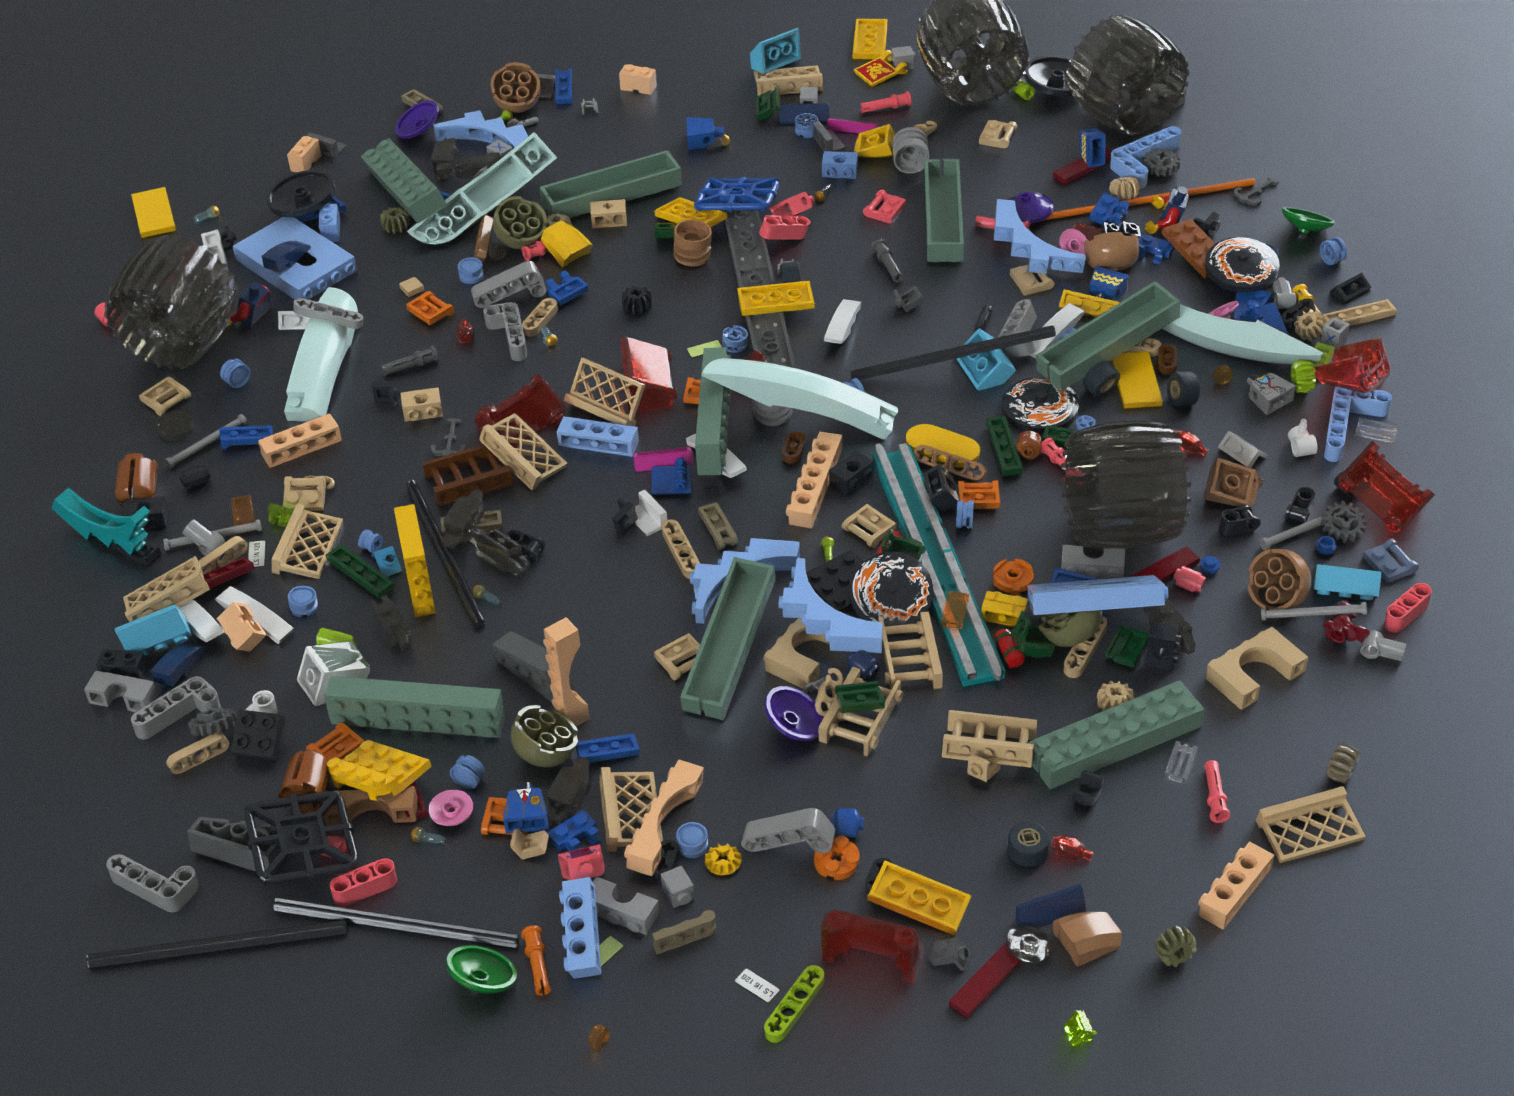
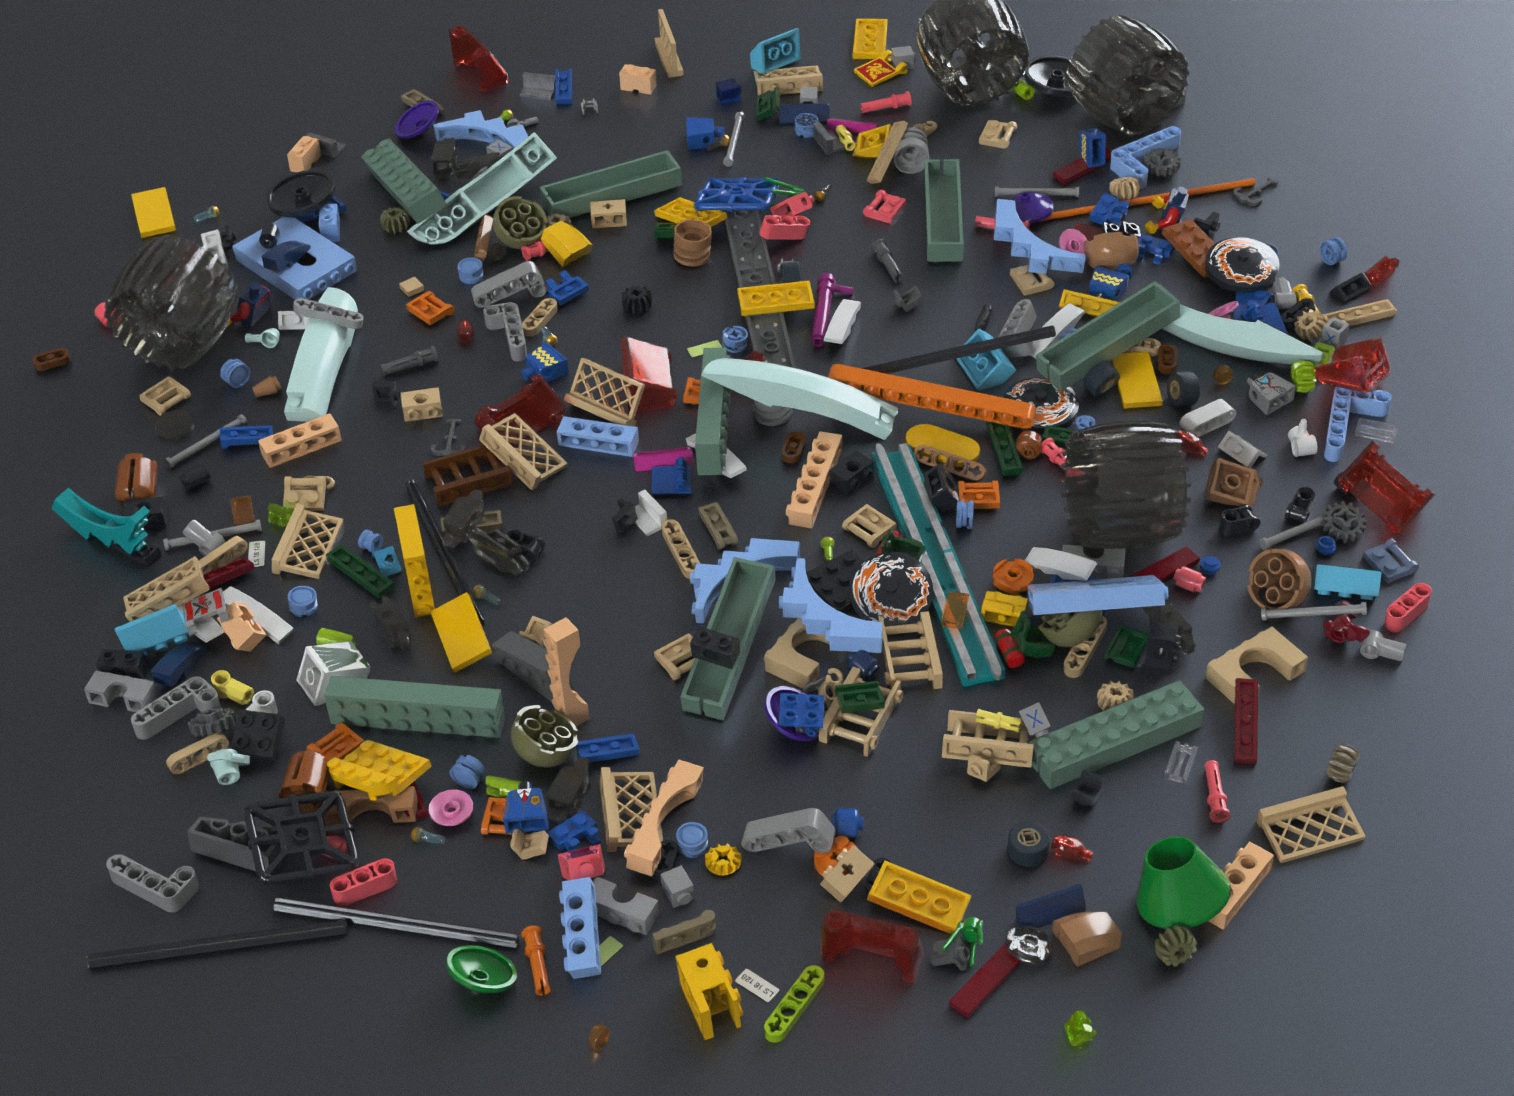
medium nougat cylinder [490,62,541,113] -> none
medium blue brick [822,151,858,179] -> none
green dish [1282,207,1335,234] -> none
none -> reddish brown plate [32,348,71,371]
none -> light grey flag [182,588,229,636]
none -> light aqua piece [207,749,250,785]
none -> light yellow piece [211,670,254,705]
none -> light aqua bar [245,328,280,348]
none -> medium nougat cone [252,375,282,398]
none -> black brick [259,224,280,249]
none -> yellow tile [431,592,492,673]
none -> clear red windscreen [449,25,509,92]
none -> lime hinge [486,775,524,799]
none -> tan bracket [518,616,552,647]
none -> blue torso [521,342,569,383]
none -> tan fence [654,9,684,78]
none -> yellow torso [675,943,743,1040]
none -> black brick [690,626,740,669]
none -> clear blue brick [716,78,742,105]
none -> light grey bar [723,112,745,167]
none -> green plant [764,177,804,207]
none -> blue hinge [779,693,824,737]
none -> magenta cylinder [811,273,854,347]
none -> tan brick [820,845,875,902]
none -> orange beam [828,364,1036,429]
none -> light yellow pin [836,125,856,151]
none -> tan tile [867,120,908,184]
none -> green plant [941,917,983,967]
none -> light yellow pin [975,709,1022,733]
none -> light grey bar [995,186,1079,197]
none -> light grey brick [1019,702,1051,738]
none -> white slope [1025,547,1097,581]
none -> blue plate [1115,264,1133,280]
none -> green cone [1136,836,1231,929]
none -> white beam [1179,399,1236,438]
none -> dark red tile [1234,678,1258,764]
none -> clear red hinge [1365,255,1399,288]

